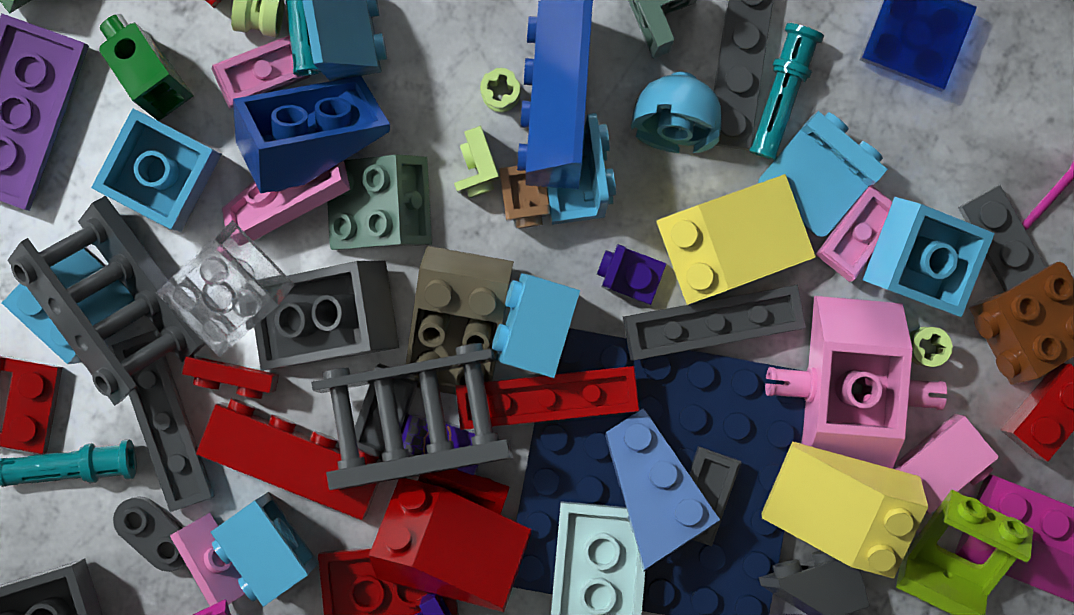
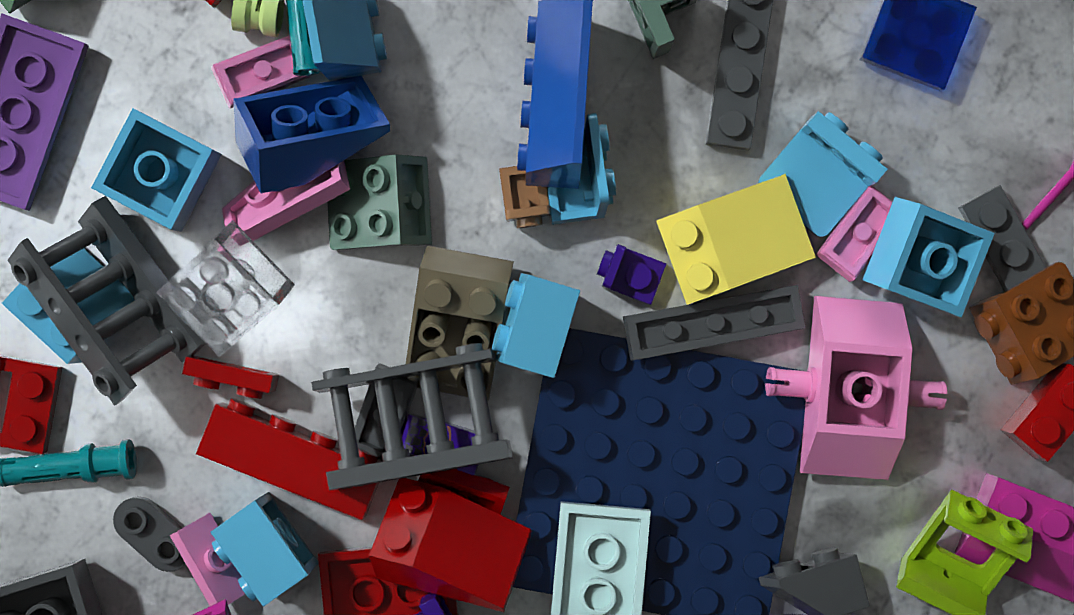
green torso [99,14,194,121] -> none
dark grey plate [111,330,215,512] -> none
dark grey slope [248,261,399,371] -> none
yellowish green bracket [454,126,500,198] -> none
red plate [455,366,639,430] -> none
yellowish green bush [480,68,521,112] -> none
medium blue wing [605,408,720,572] -> none
medium azure cylinder [631,72,721,153] -> none
dark grey tile [688,446,741,546] -> none
teal pin [749,23,824,160] -> none
light yellow slope [761,441,928,579] -> none
bright pink brick [893,414,999,514] -> none
yellowish green bush [909,327,953,367] -> none

